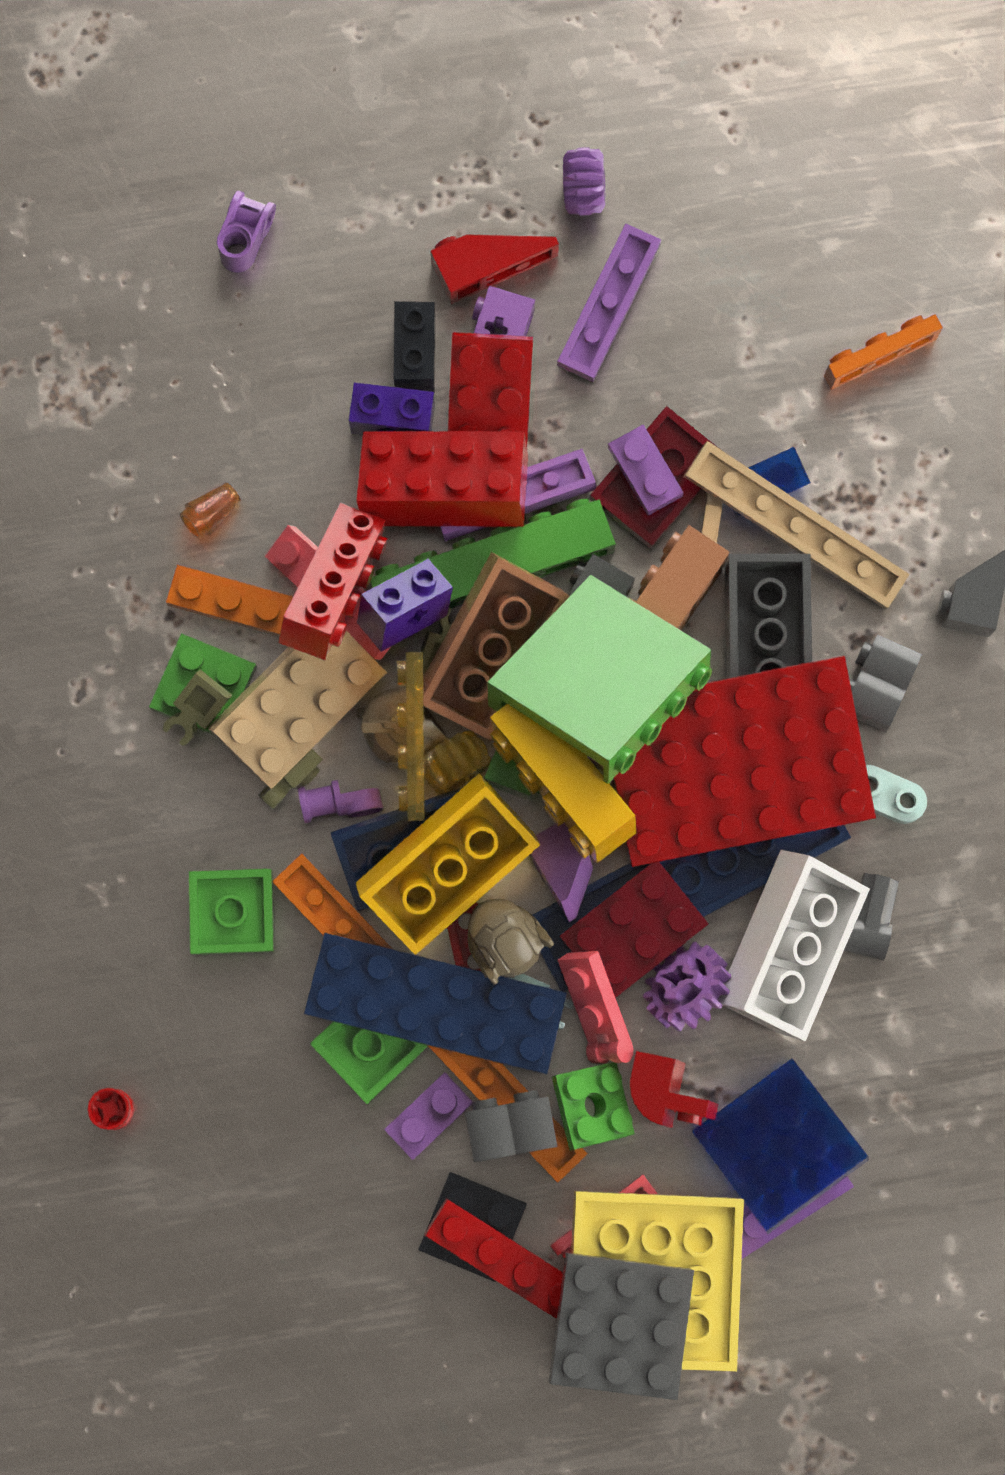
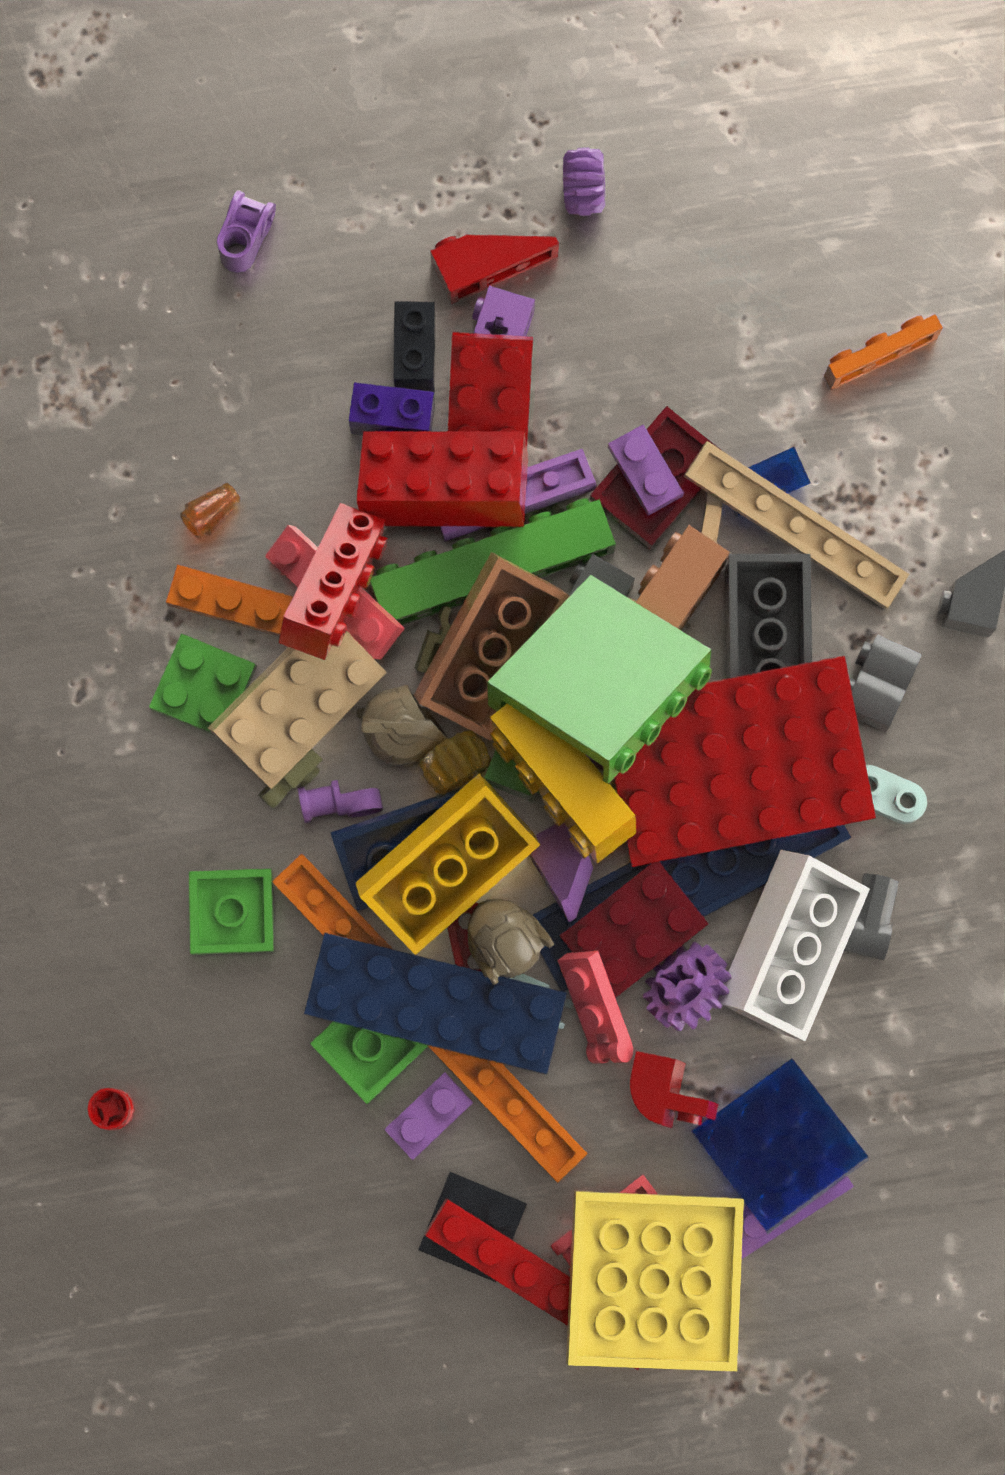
olive plate [162,669,232,746] -> none
dark purple brick [357,559,453,652] -> none
clear yellow plate [397,652,425,821] -> none
dark grey brick [465,1090,558,1162] -> none
dark grey plate [549,1252,694,1400] -> none
bright green piece [551,1062,635,1151] -> none
medium lavender plate [557,223,661,382] -> none

